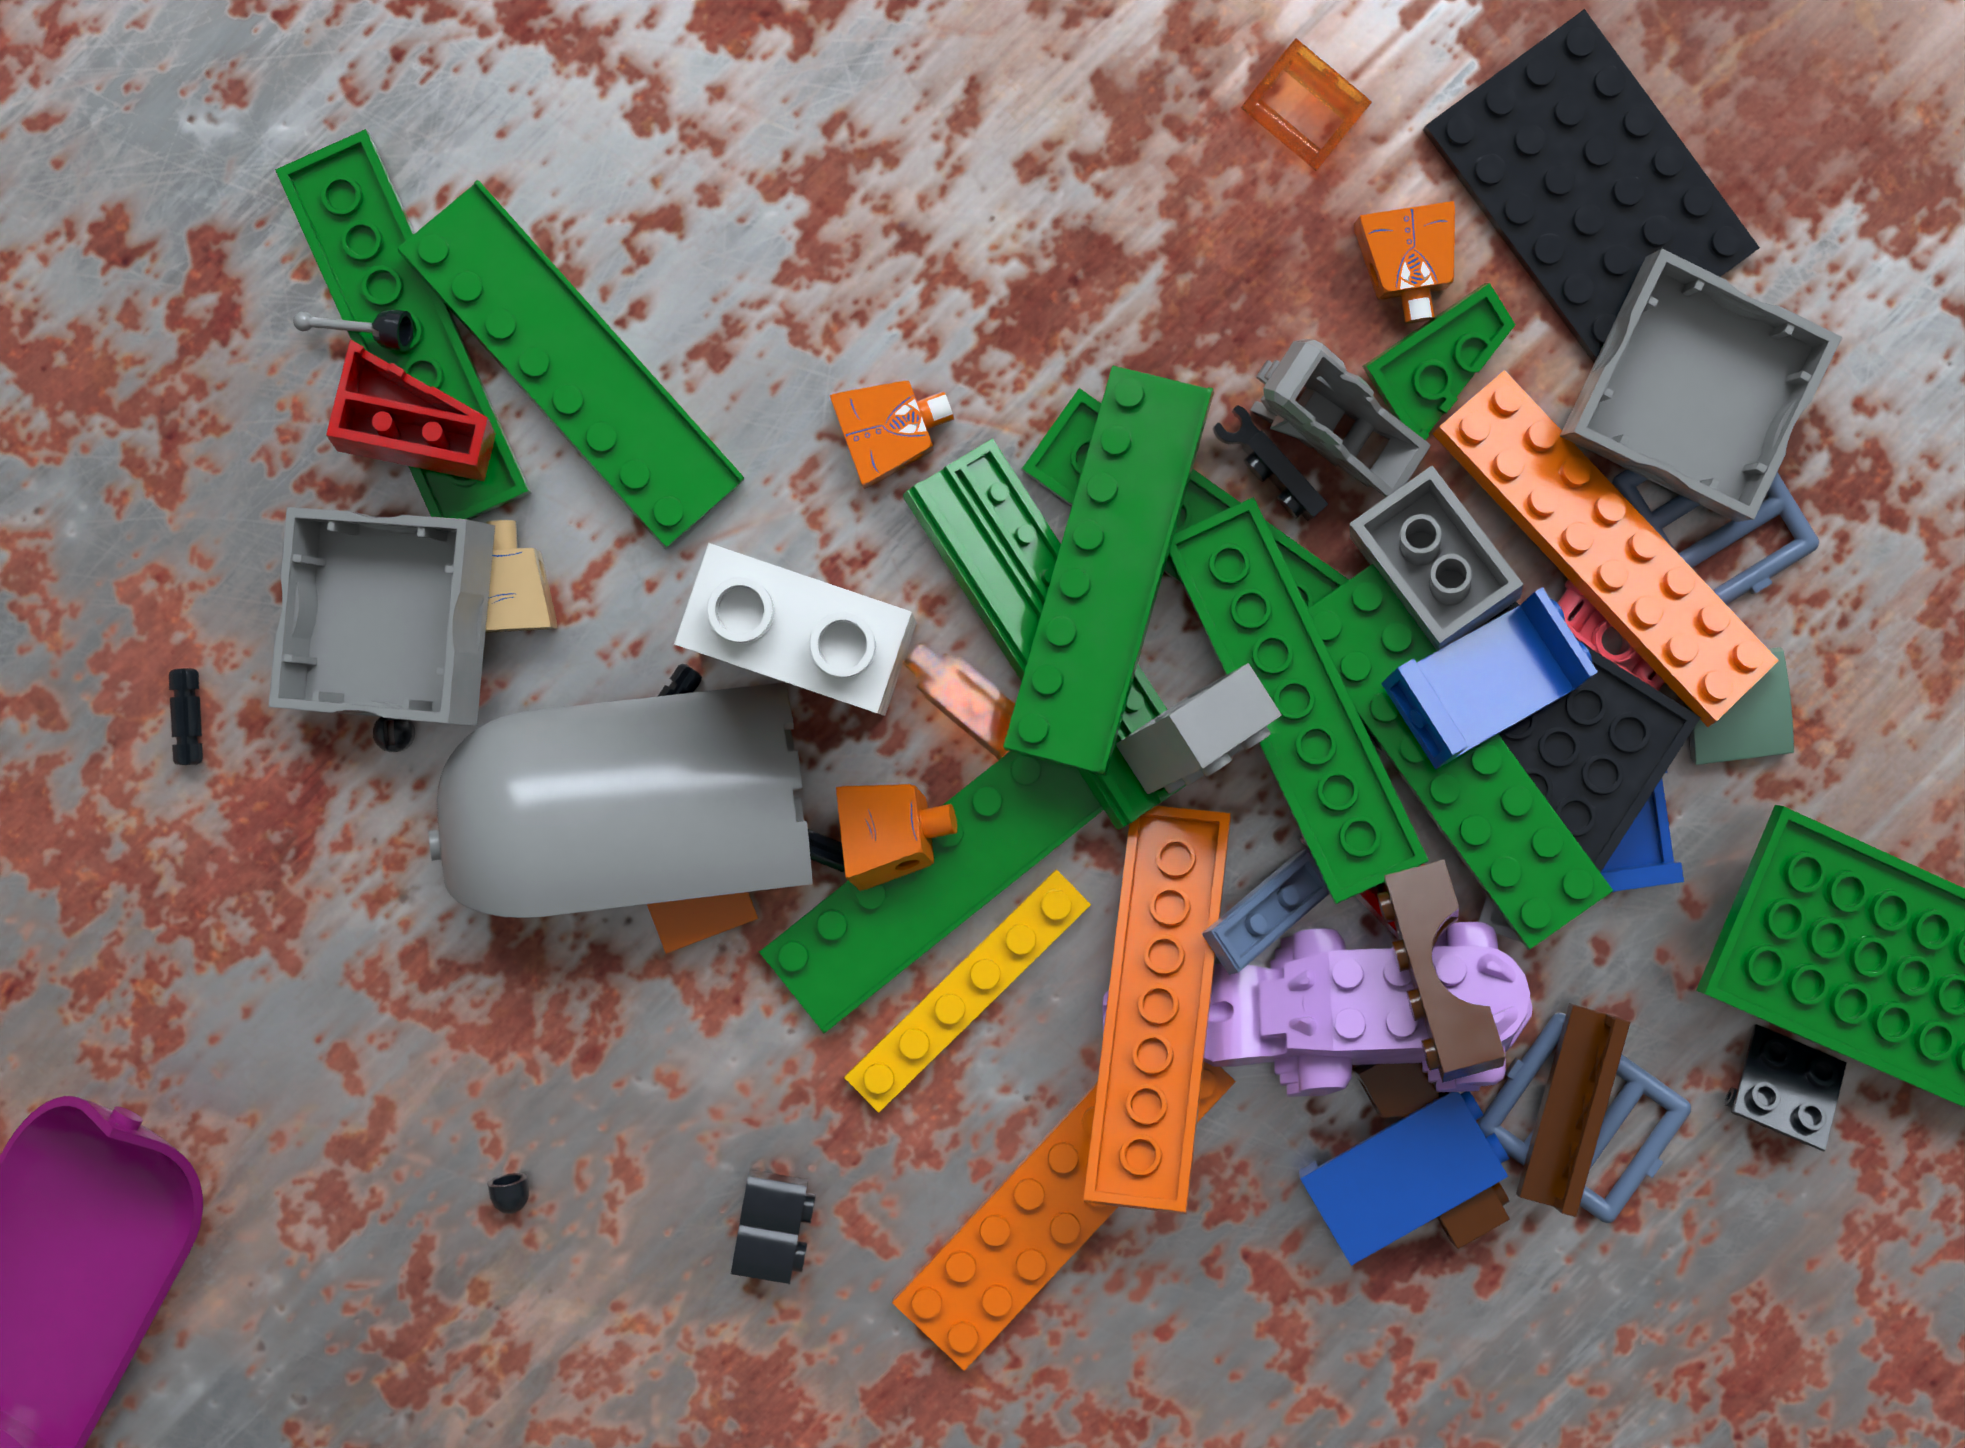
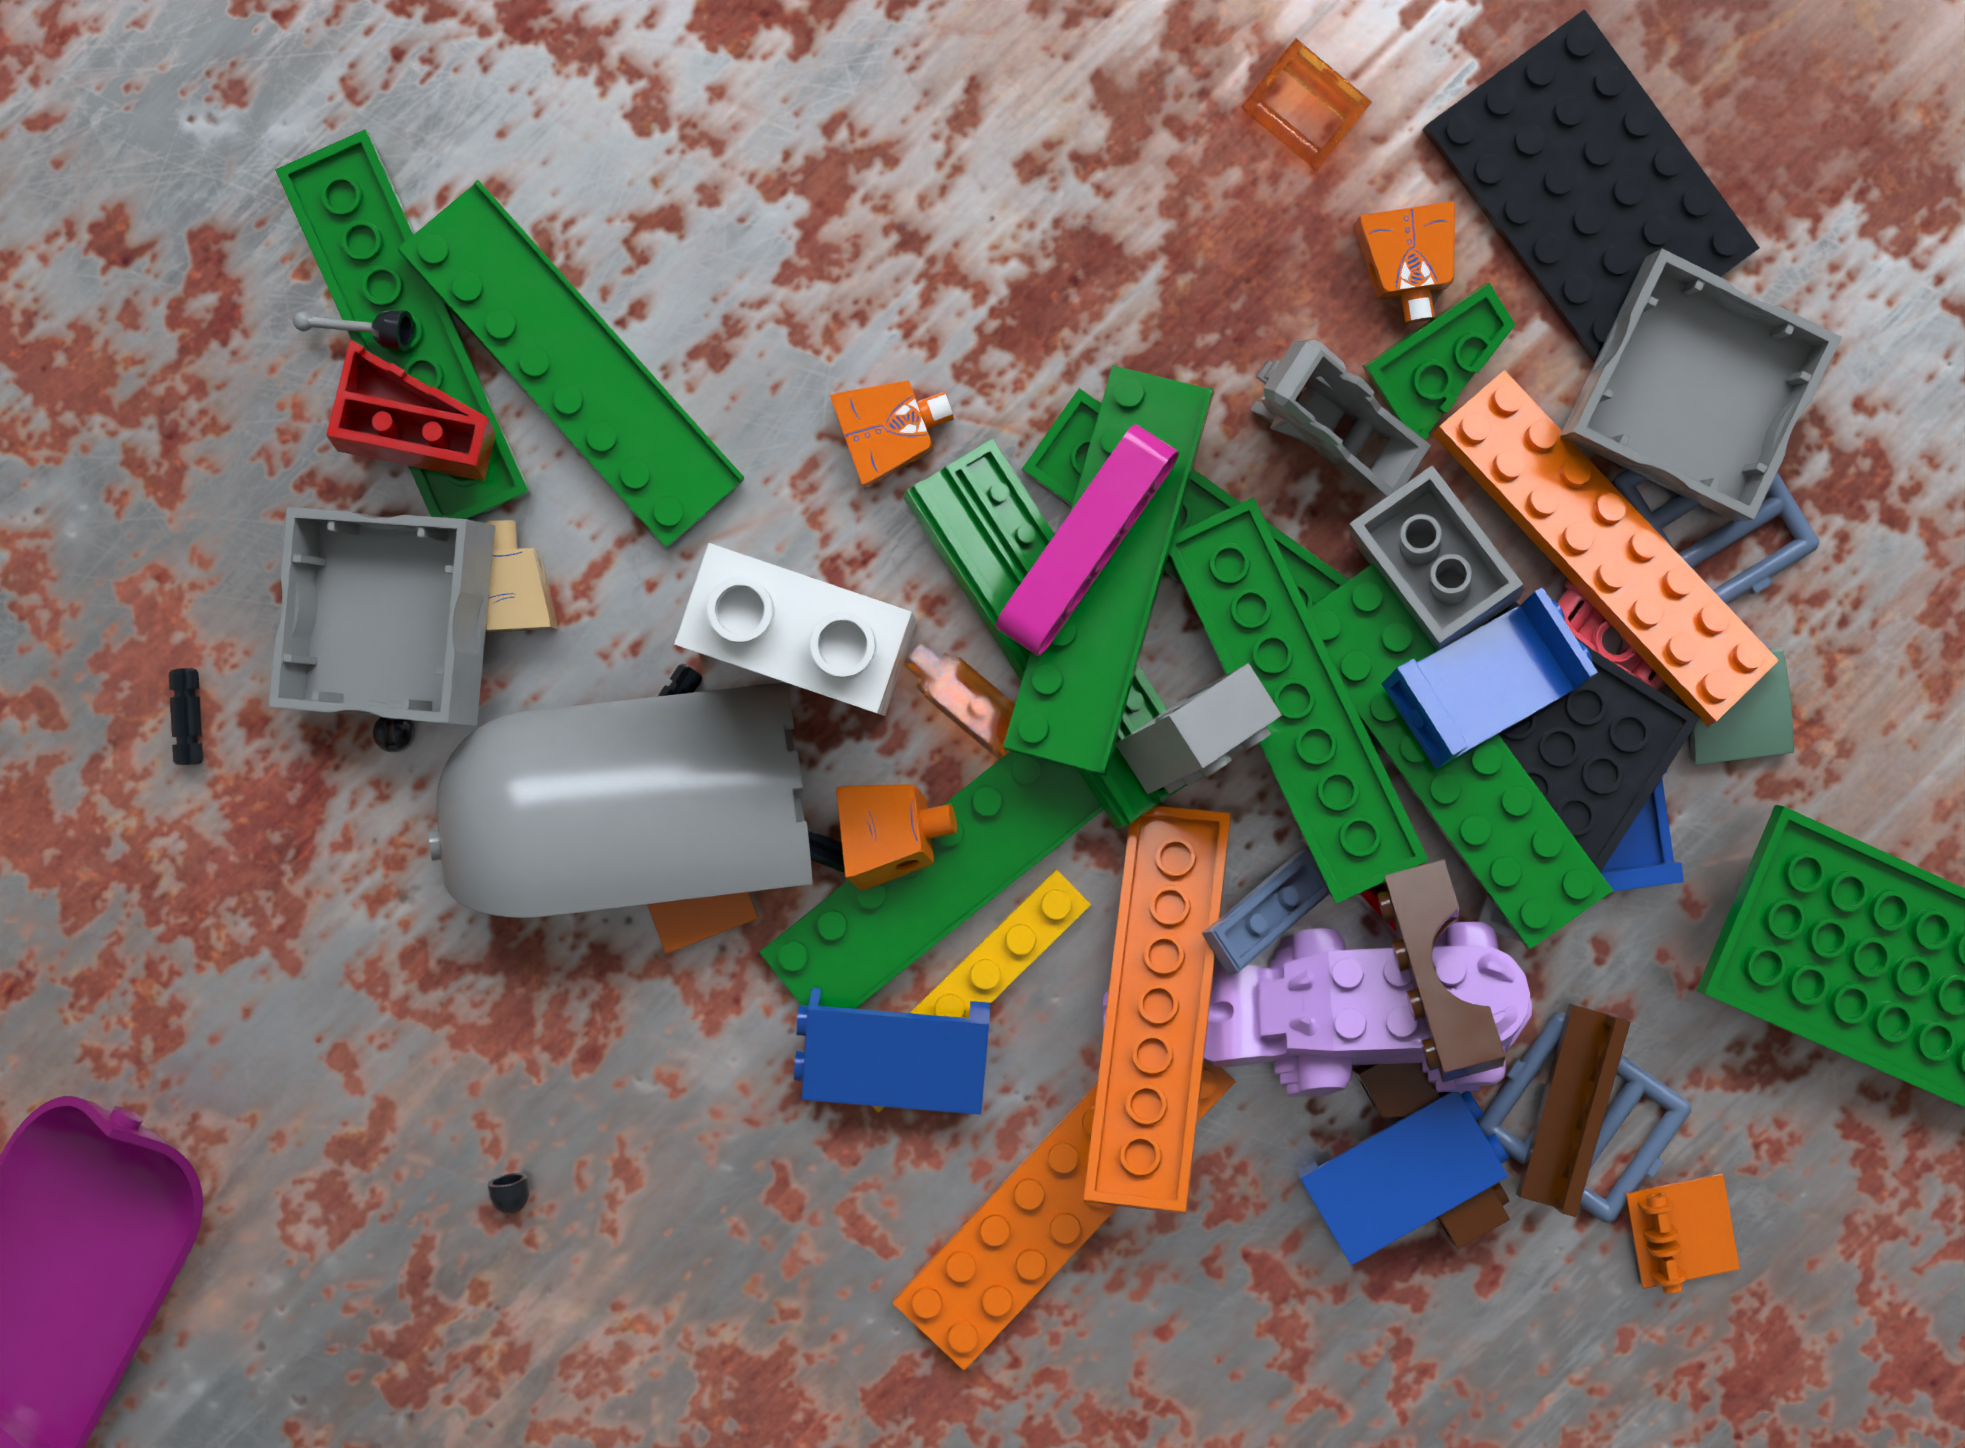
black brick [731,1170,816,1284] -> none
black plate [1212,405,1328,521] -> none
black hinge [1724,1024,1847,1152] -> none
none -> blue panel [794,988,990,1115]
none -> dark pink beam [996,424,1179,656]
none -> orange hinge [1625,1173,1740,1294]

